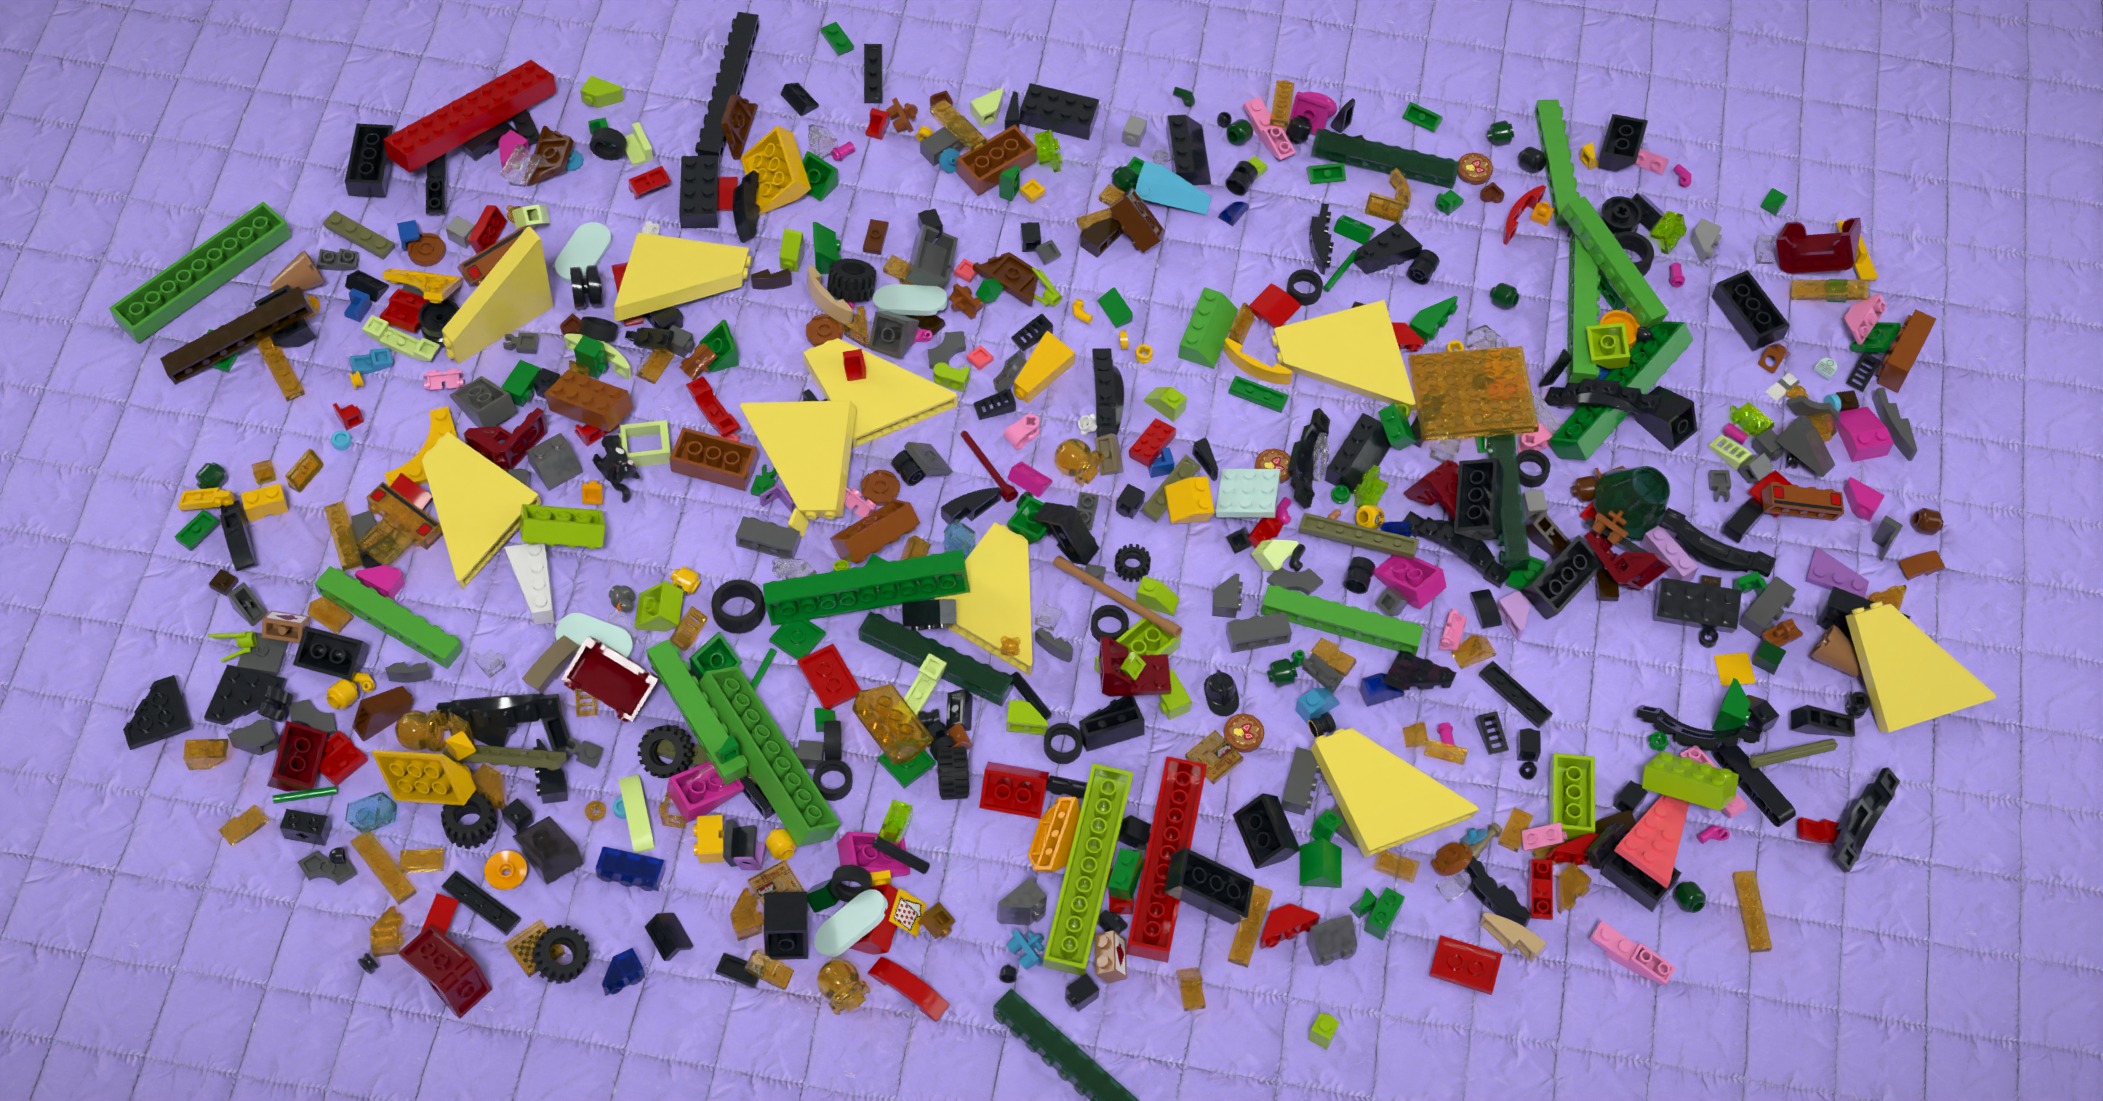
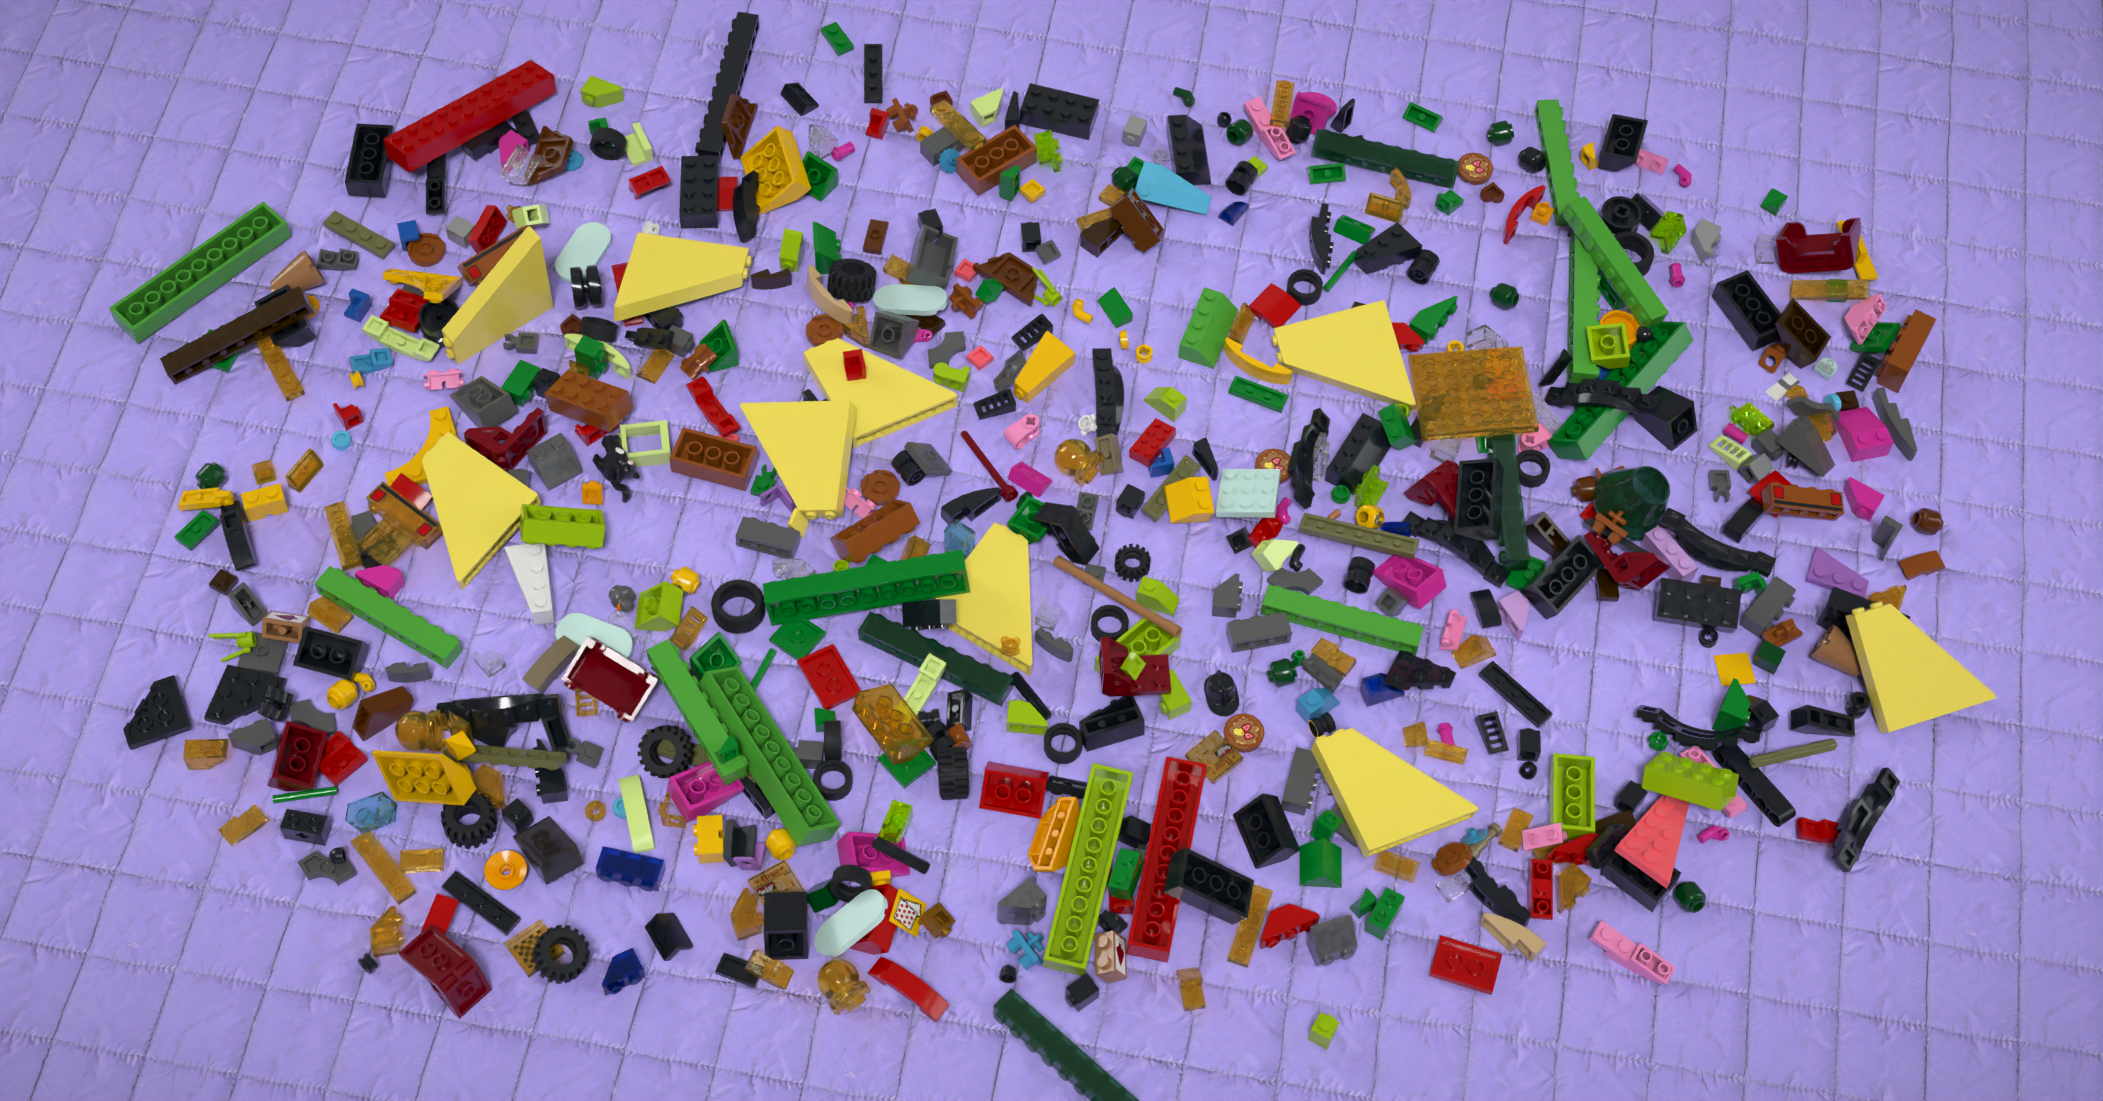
black slope [345,270,389,302] -> none
light grey brick [1521,489,1548,521] -> none
clear yellow plate [1732,871,1772,953] -> none
none -> dark brown slope [1775,298,1831,369]

